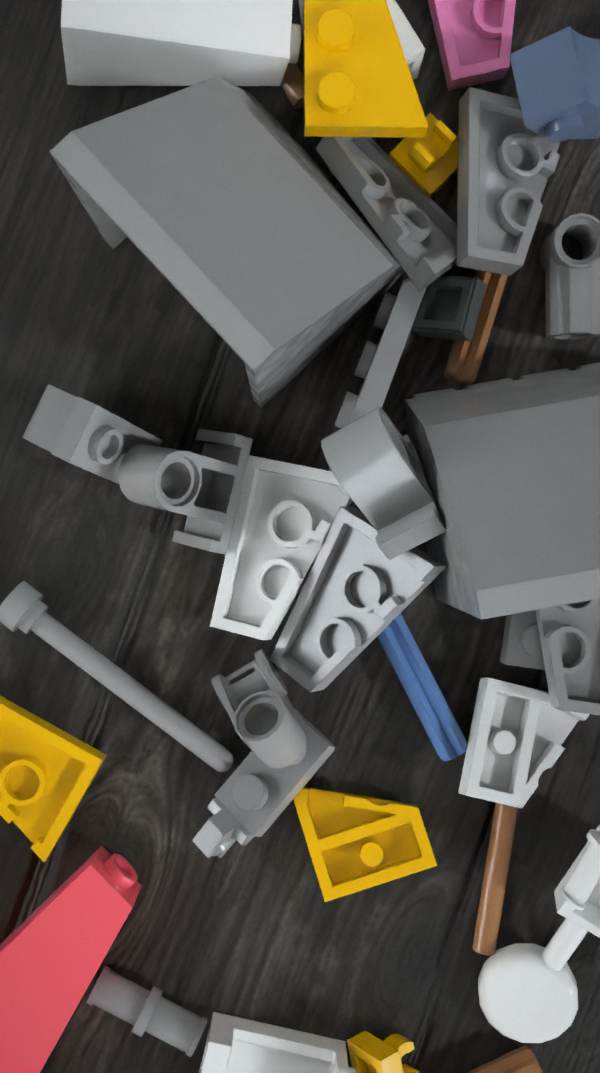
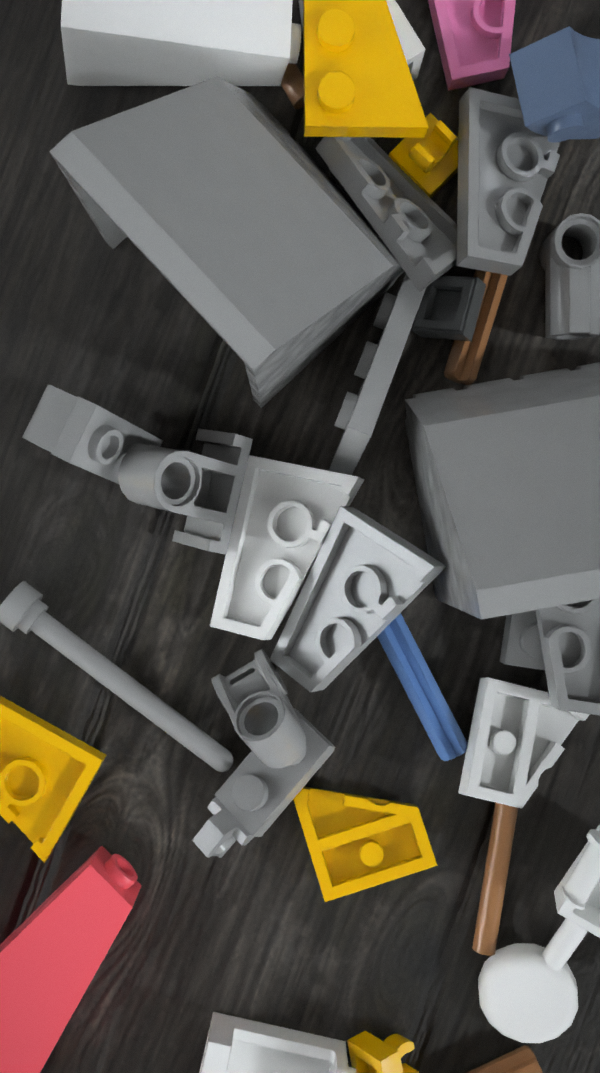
light grey pin [86,966,208,1057] -> none
light grey pin [321,407,446,560] -> none

